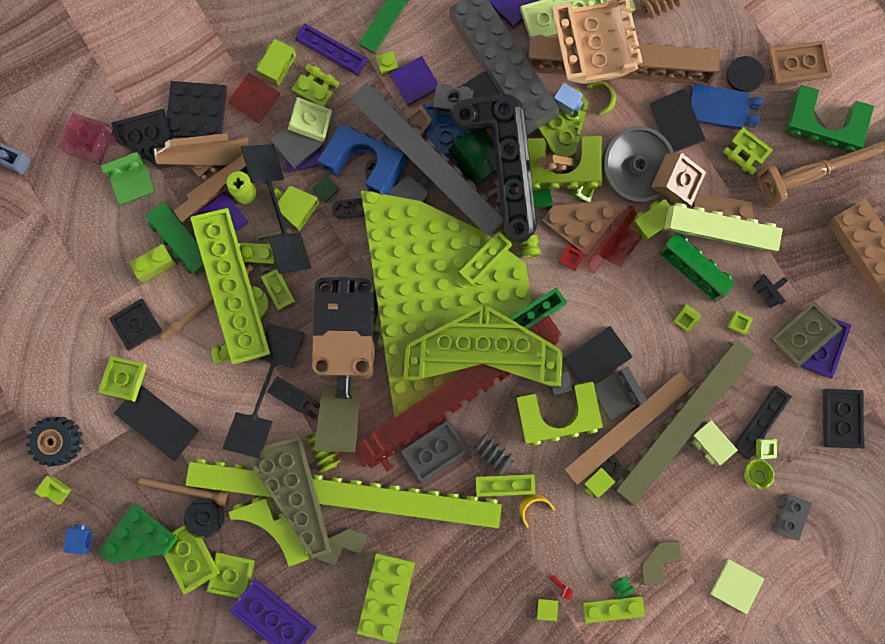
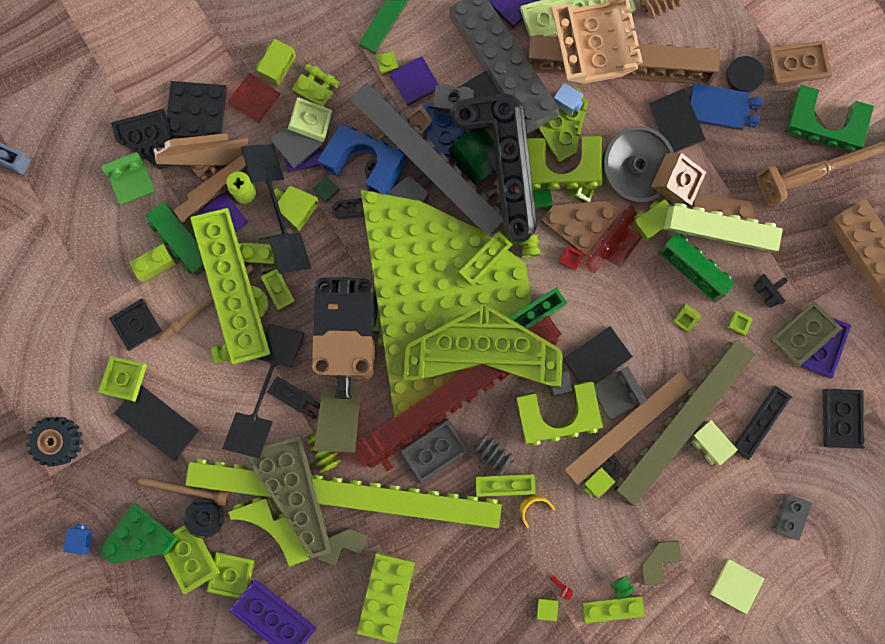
lime panel [34,476,72,505] -> none
clear pink brick [58,112,114,165] -> none
dark purple tile [295,24,368,76] -> none
medium nougat hinge [536,155,579,174] -> none
lime helmet [586,81,616,115] -> none
lime plate [722,127,773,175] -> none
lime hair [744,459,775,489] -> none
lime tile [756,438,777,459] -> none

